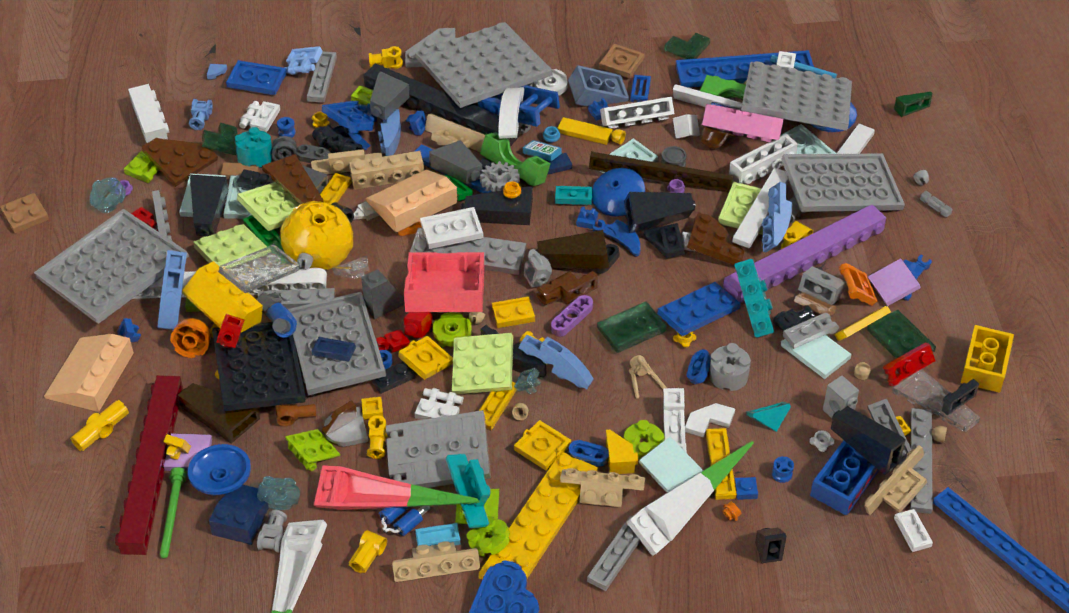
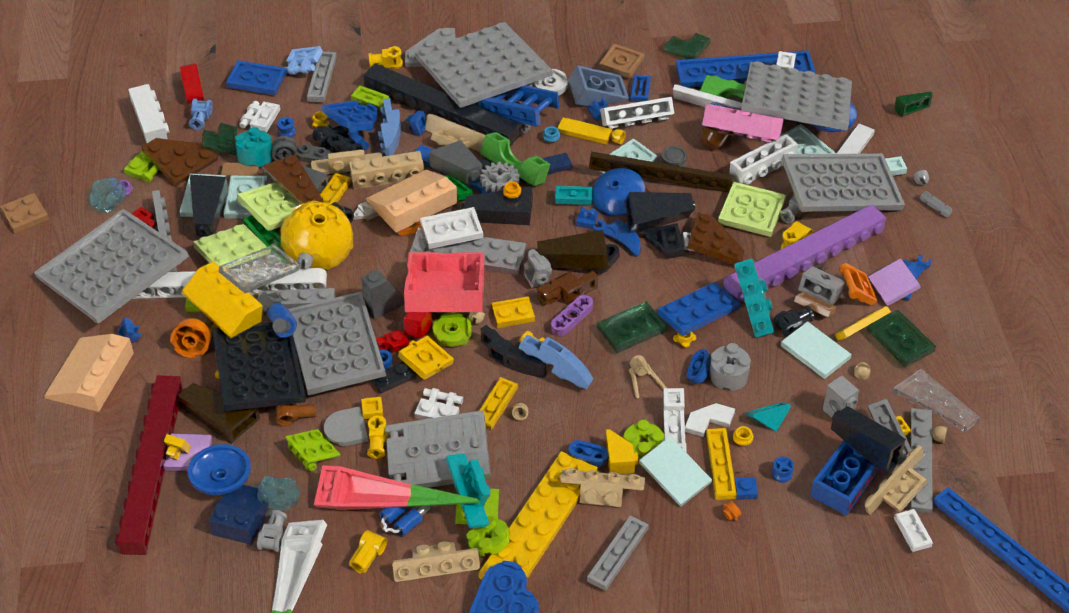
yellow piece [70,400,129,451] -> none
medium blue slope [157,250,187,330] -> none
bright green piece [160,467,187,558] -> none
medium blue tile [207,64,227,79] -> none
red brick [216,314,245,348] -> none
black plate [236,169,271,189] -> none
dark blue tile [311,337,356,362] -> none
reddish brown tile [322,401,357,436] -> none
clear wing [332,256,369,279] -> none
dark grey slope [370,71,409,120] -> none
medium azure tile [415,523,461,546] -> none
yellowish green plate [452,333,513,394] -> none
white slope [499,87,524,139] -> none
clear light blue tile [514,368,541,394] -> none
yellow plate [514,420,571,471] -> none
dark azure tile [523,140,562,161] -> none
white plate [626,441,754,556] -> none
medium lavender plate [667,179,685,193] -> none
white panel [673,114,700,138] -> none
white tile [732,168,789,248] -> none
black slope [755,527,787,564] -> none
medium blue slope [762,182,792,253] -> none
dark azure bar [770,55,837,79] -> none
light grey plate [783,313,839,349] -> none
white plate [810,431,834,452] -> none
red plate [883,342,936,386] -> none
black plate [942,379,979,416] -> none
yellow brick [961,325,1014,393] -> none
none -> red beam [180,64,204,104]
none -> yellow plate [733,426,754,446]
none -> light aqua plate [885,156,907,176]

